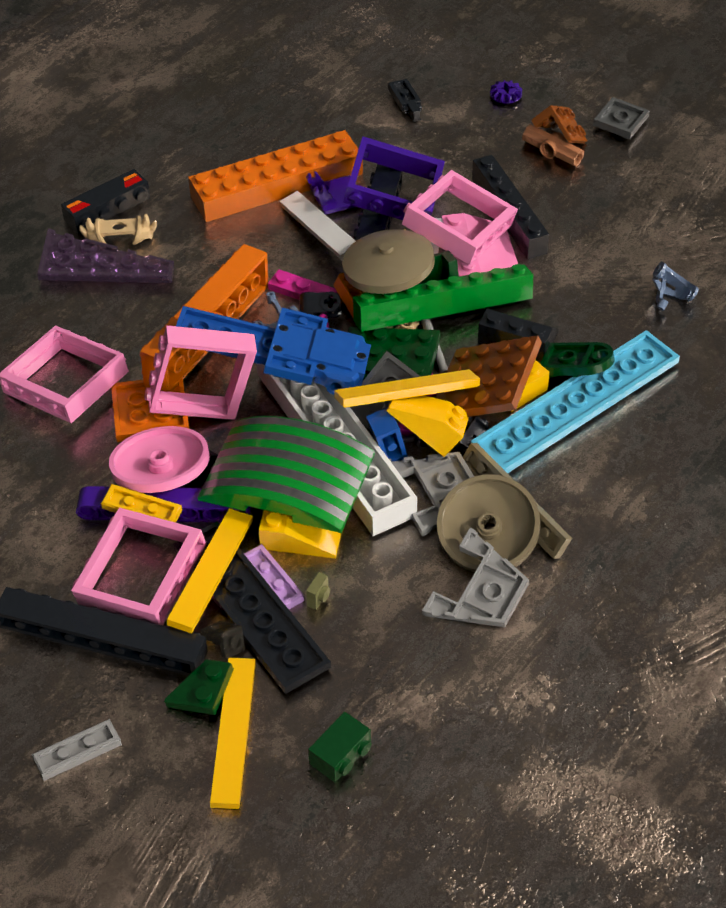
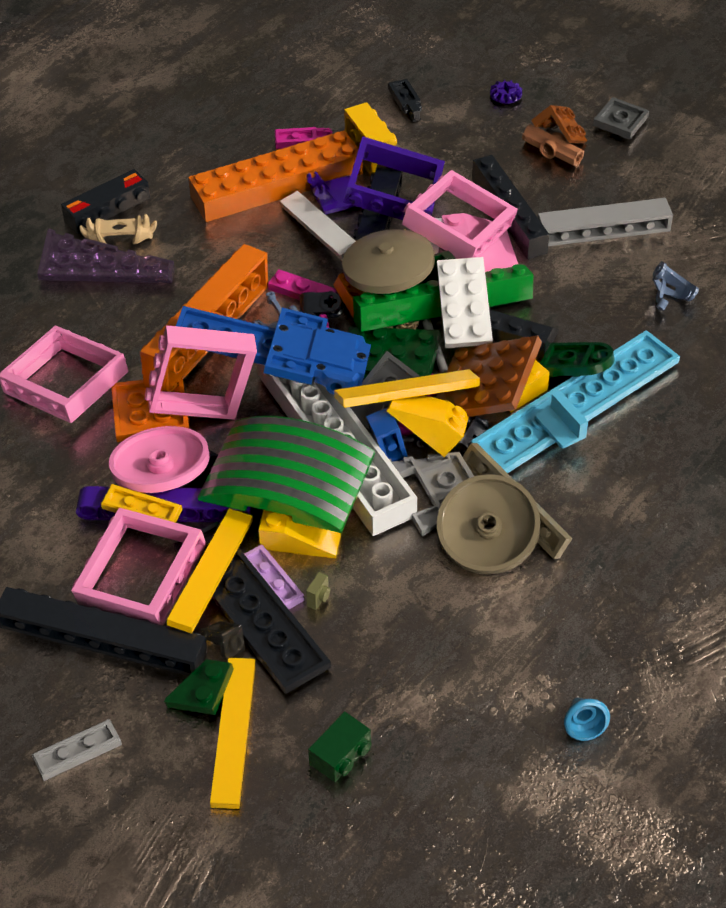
light grey wing [422,528,529,627] -> none
none -> dark pink hinge [275,127,333,149]
none -> yellow brick [344,102,397,176]
none -> white plate [437,257,493,348]
none -> medium azure panel [535,390,588,449]
none -> light grey brick [538,198,673,246]
none -> dark azure hat [564,697,610,741]

